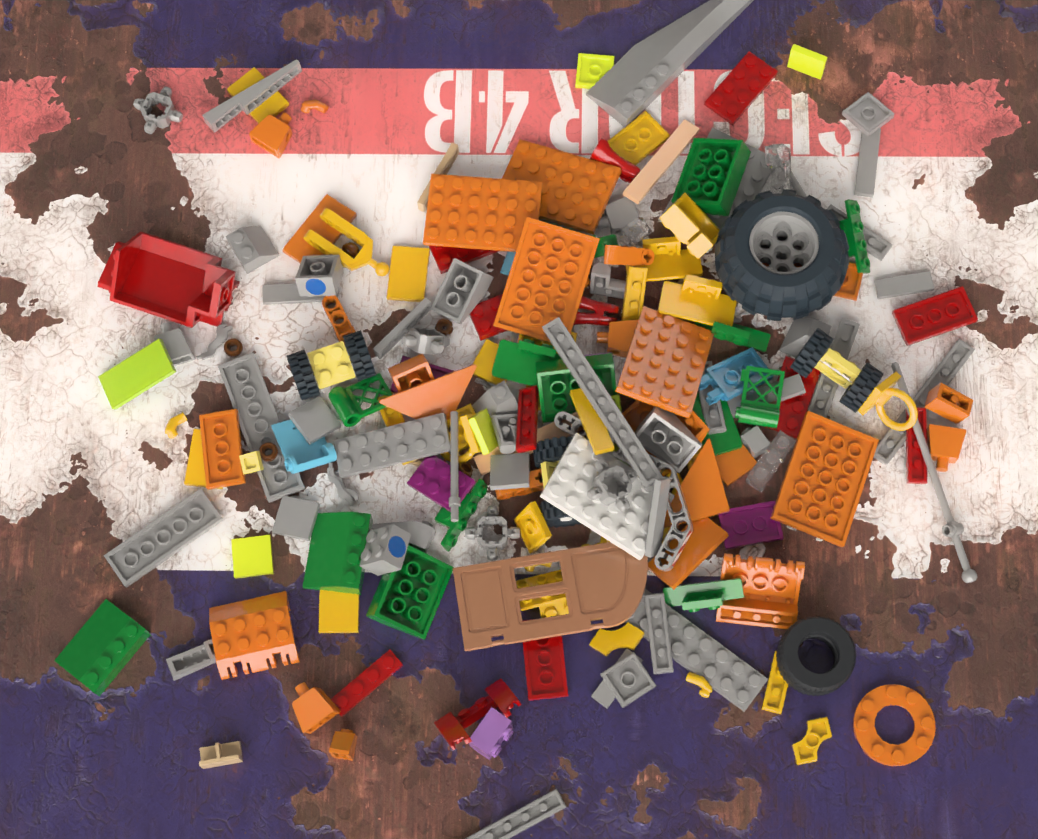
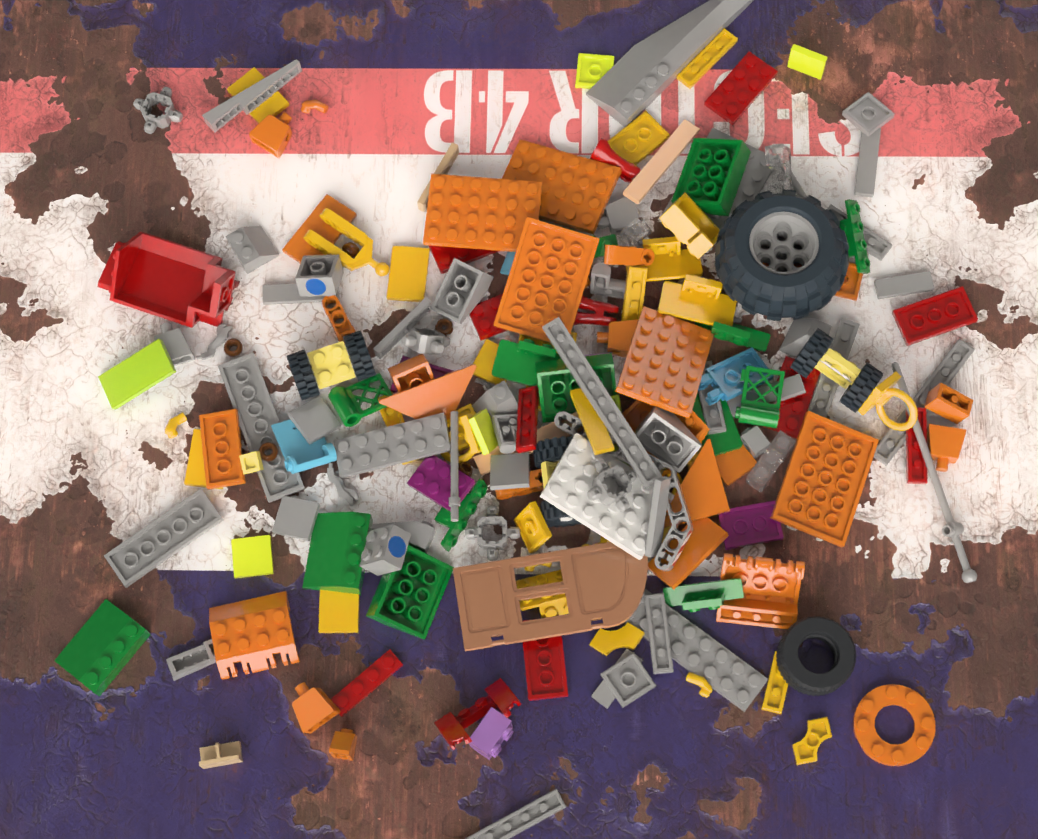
none -> yellow tile [676,28,738,89]

